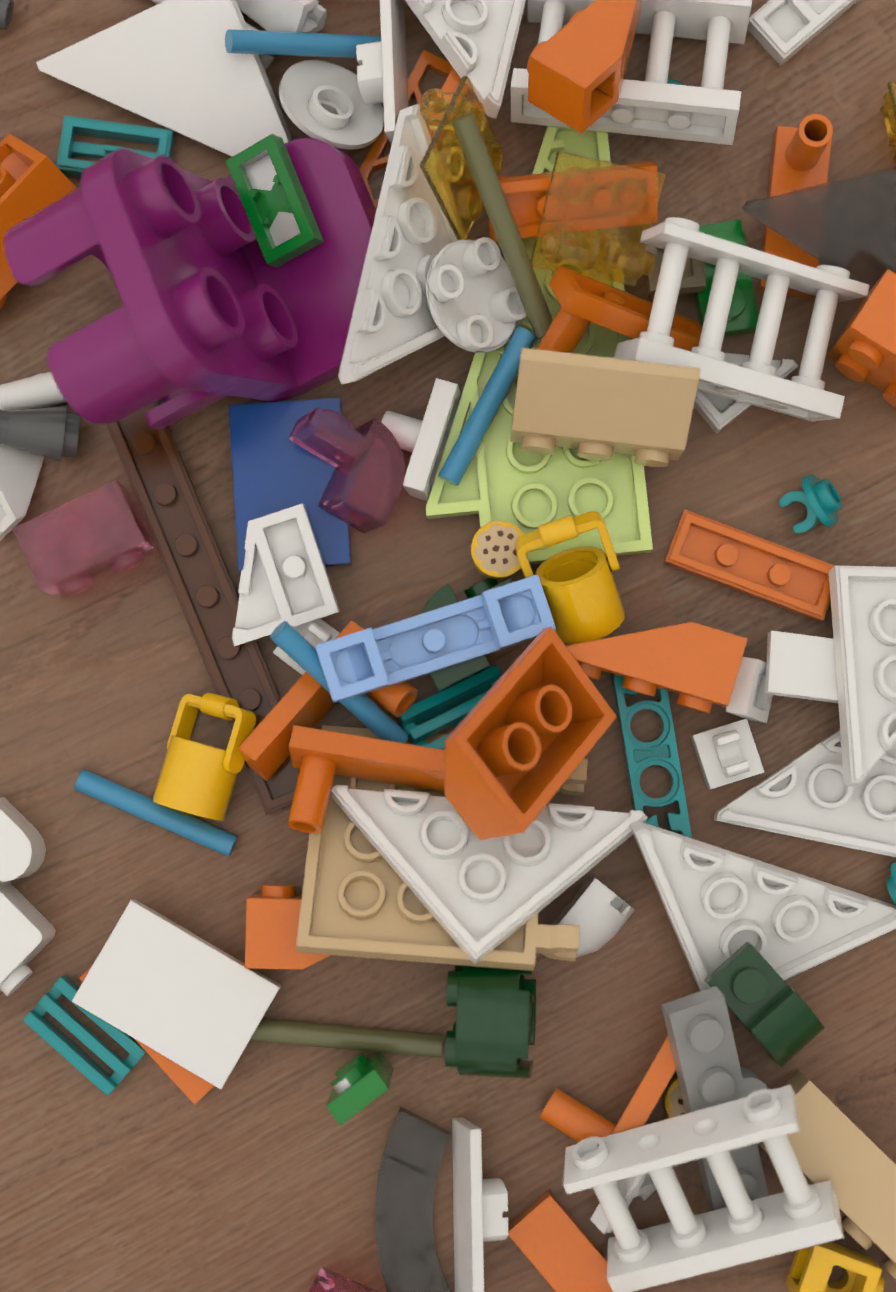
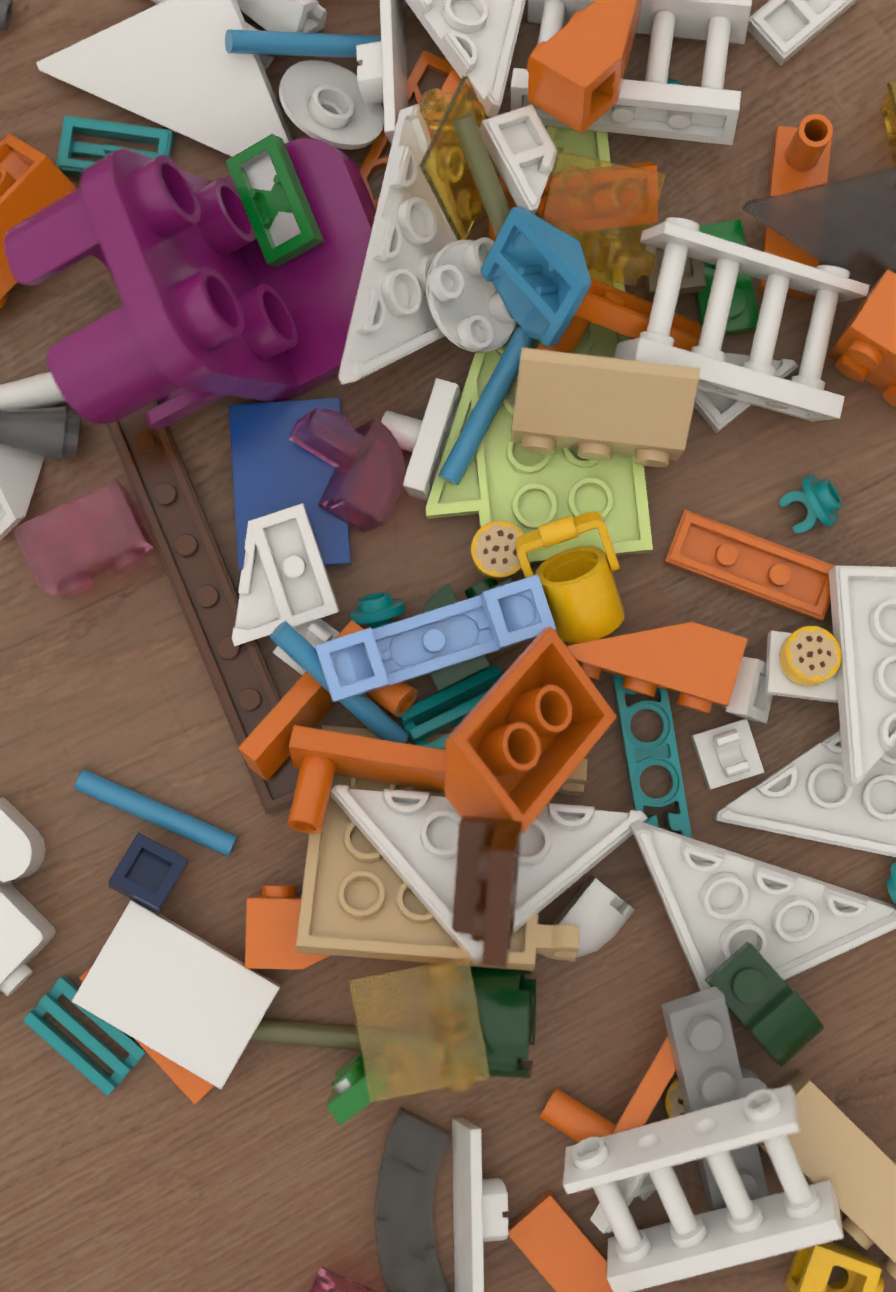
yellow piece [152,692,256,821] -> none
none -> dark blue tile [108,832,188,914]
none -> teal plate [349,591,406,629]
none -> clear yellow hinge [349,957,490,1102]
none -> reddish brown bracket [452,816,522,968]
none -> white tile [479,104,558,215]
none -> dark azure slope [480,206,592,347]
none -> tile [779,626,842,687]

